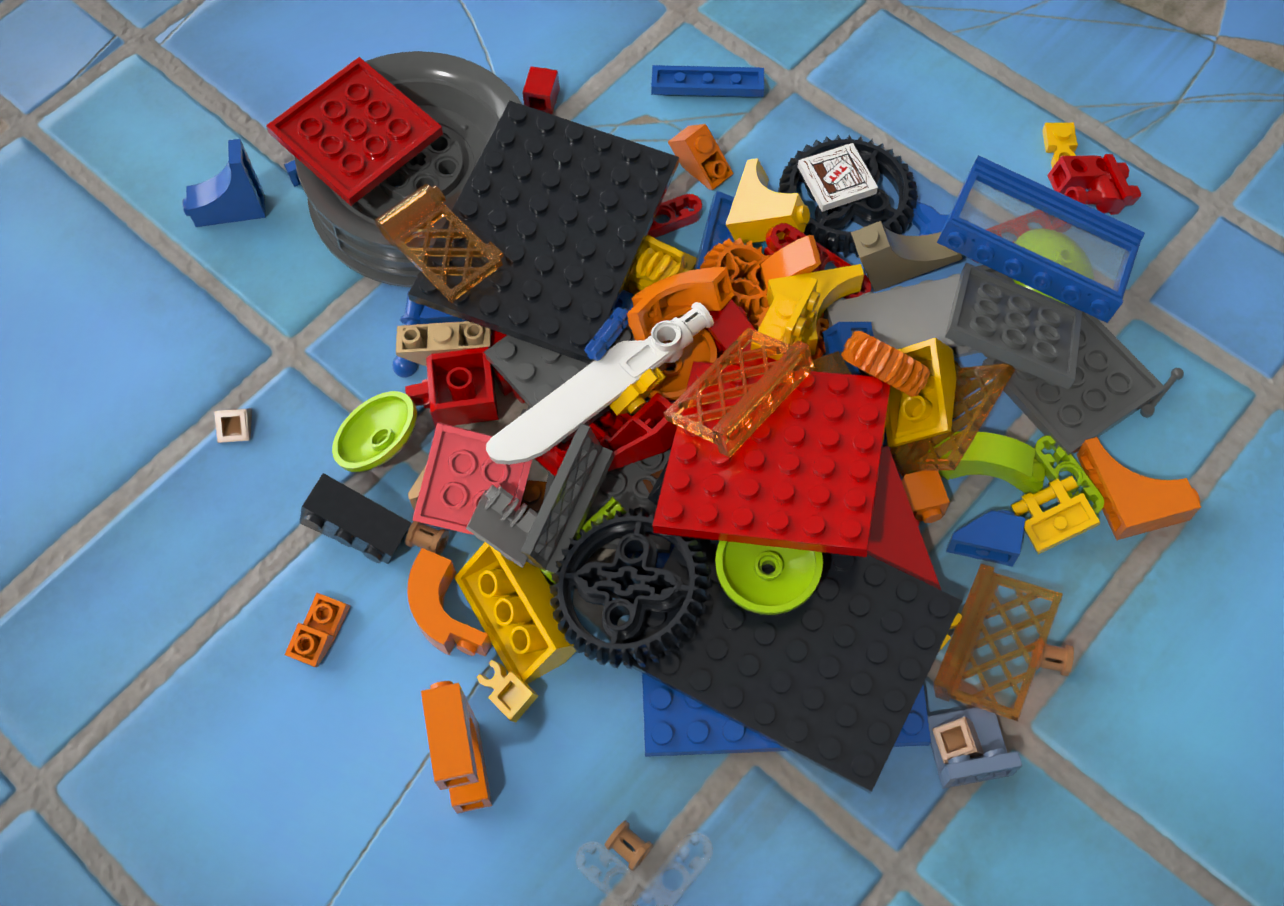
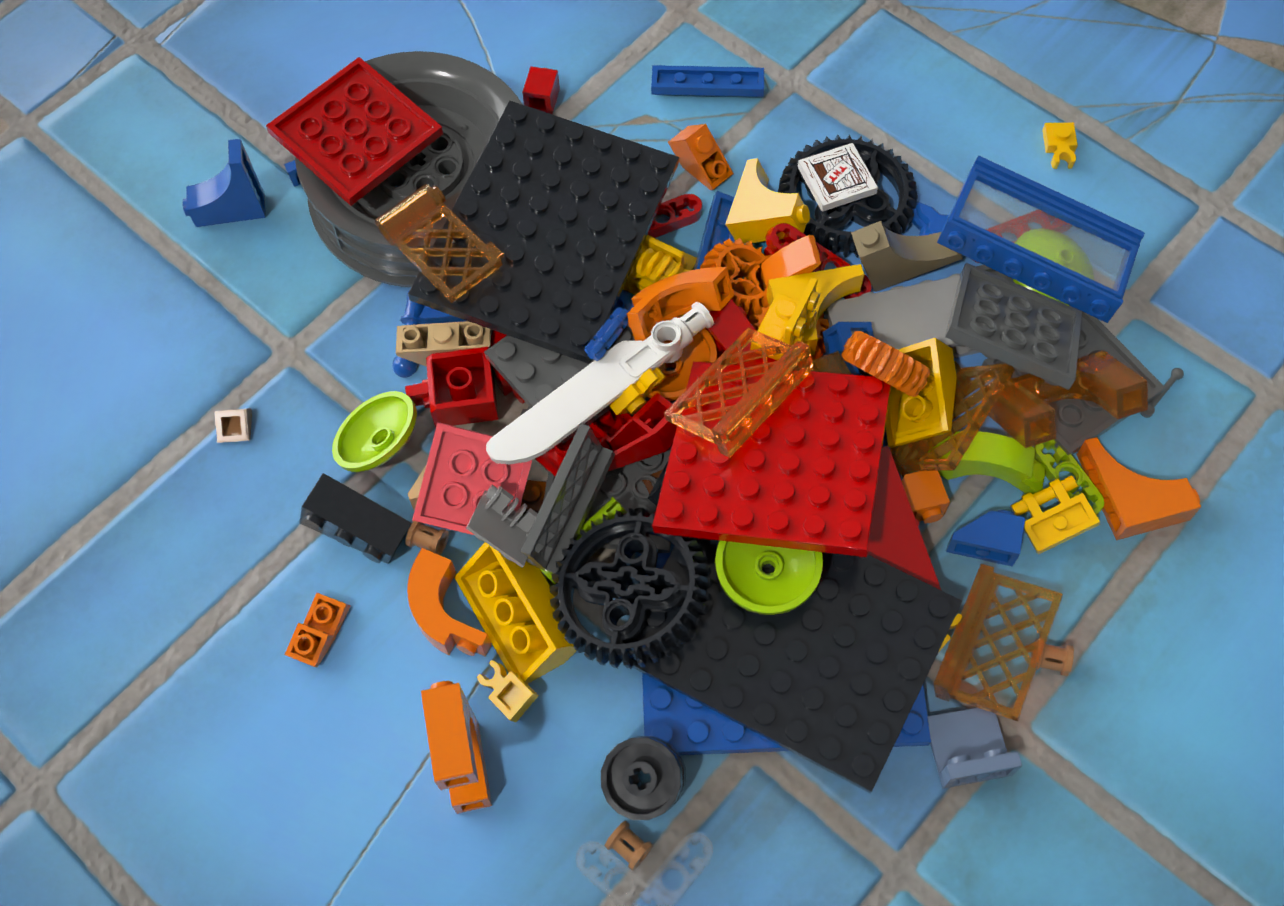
medium nougat slope [932,717,984,764] -> none
red hips [1047,154,1141,215] -> none
none -> black wheel [601,736,686,820]
none -> clear orange arch [986,351,1148,448]

